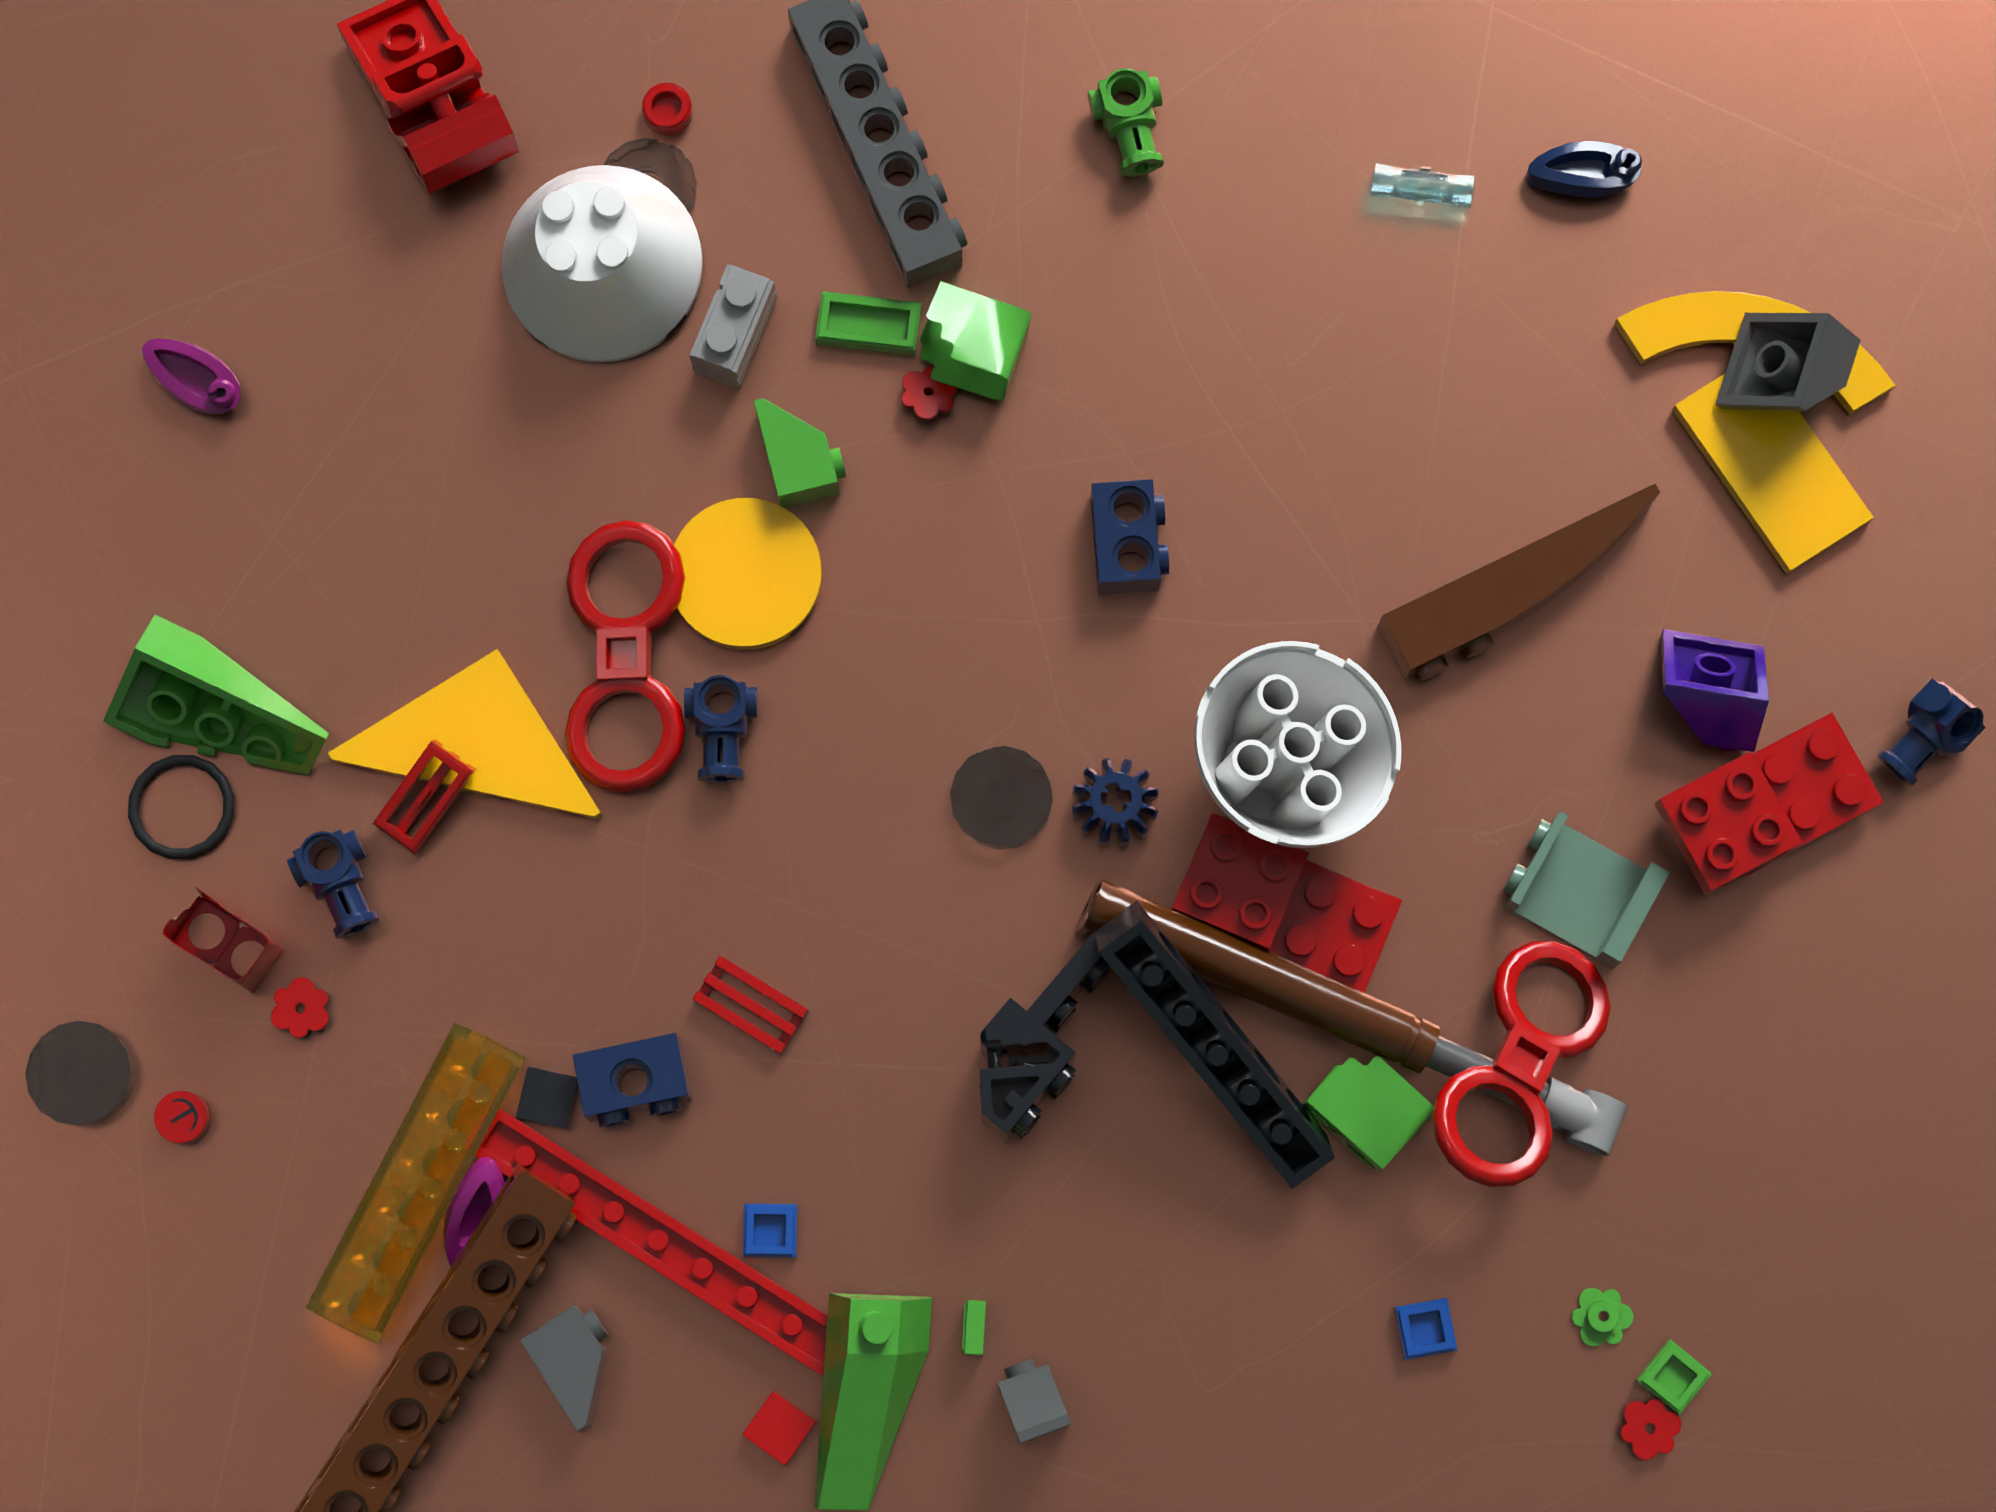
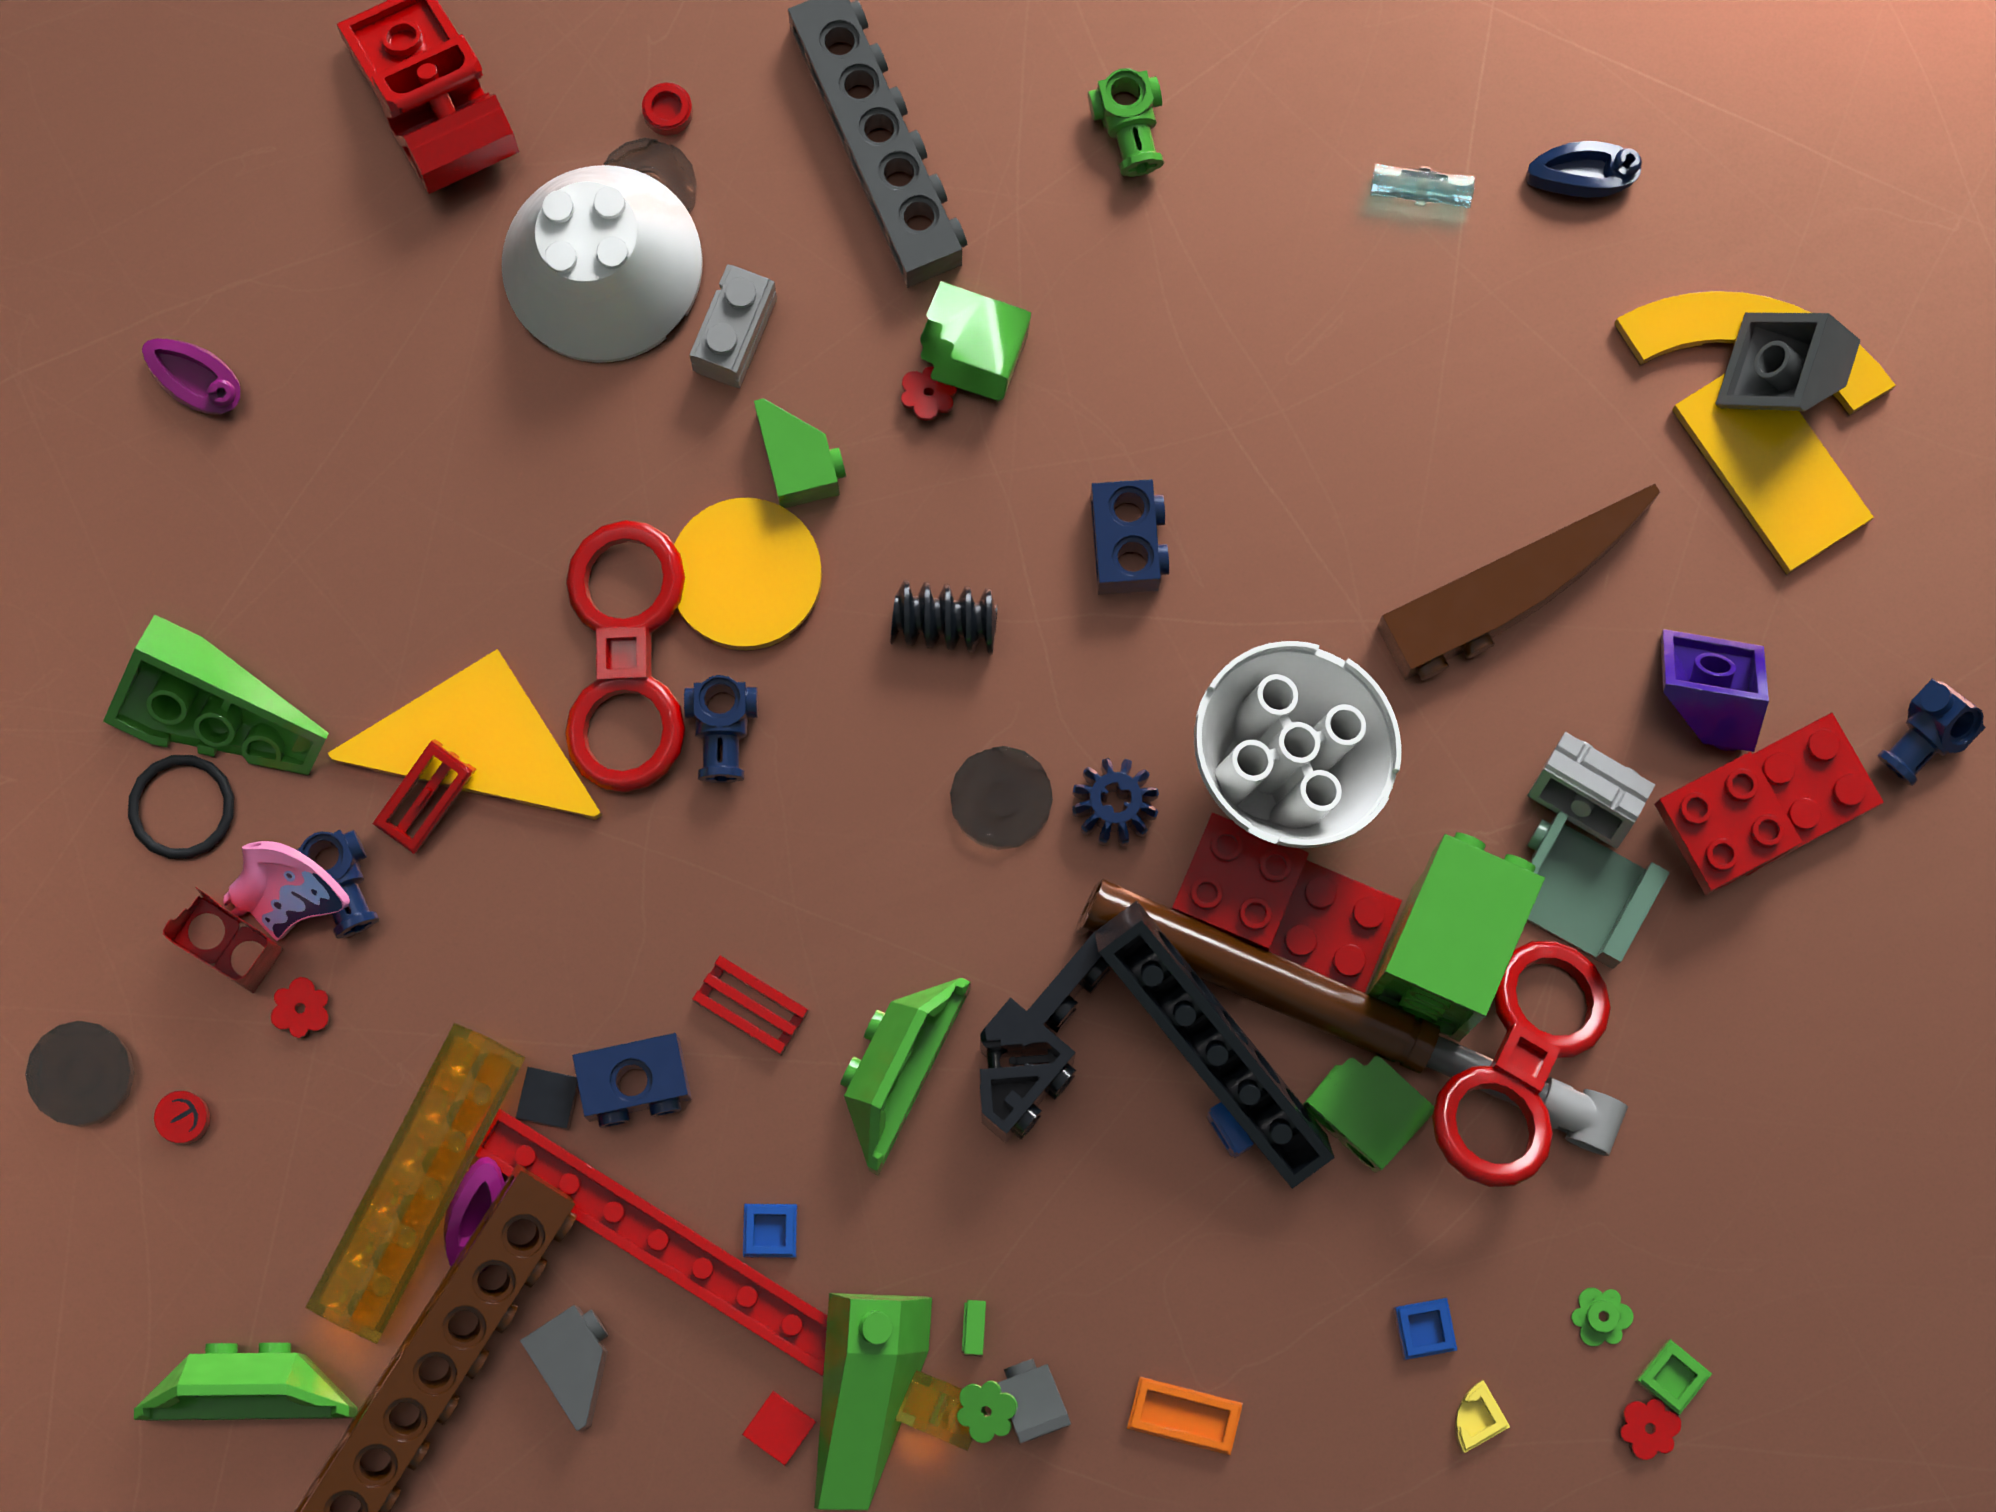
bright green tile [815,291,922,356] -> none
none -> bright green wedge [134,1343,358,1421]
none -> bright pink arm [223,841,350,941]
none -> bright green wedge [840,978,971,1176]
none -> black piece [890,580,998,655]
none -> clear yellow brick [895,1370,986,1451]
none -> bright green plant [957,1381,1018,1443]
none -> orange tile [1126,1377,1243,1456]
none -> blue tile [1206,1102,1254,1158]
none -> bright green piece [1366,832,1545,1042]
none -> light yellow tile [1455,1380,1510,1454]
none -> light grey brick [1527,732,1655,849]

